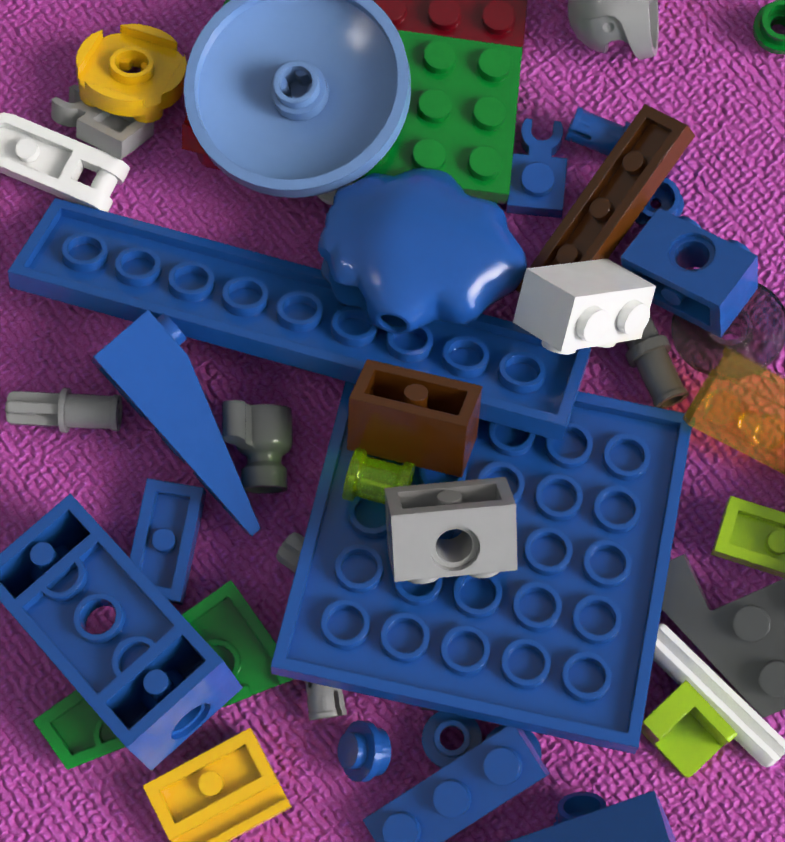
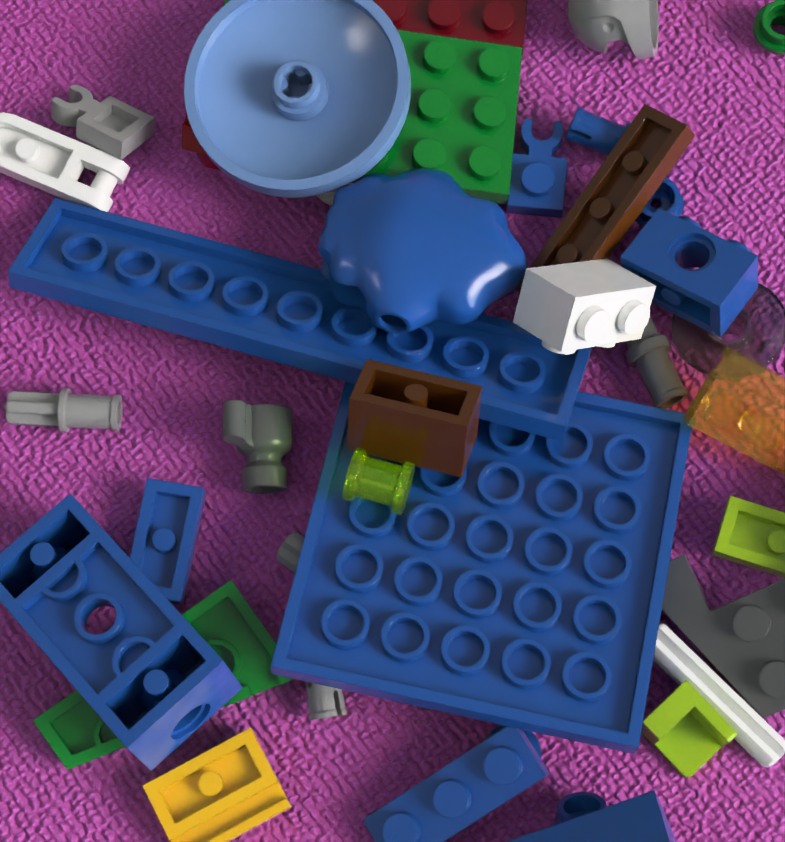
yellow plate [76,23,187,123] -> none
blue wedge [91,310,261,536] -> none
blue plate [337,720,391,782] -> none
light grey brick [384,477,518,584] -> none
blue plate [422,711,482,768] -> none

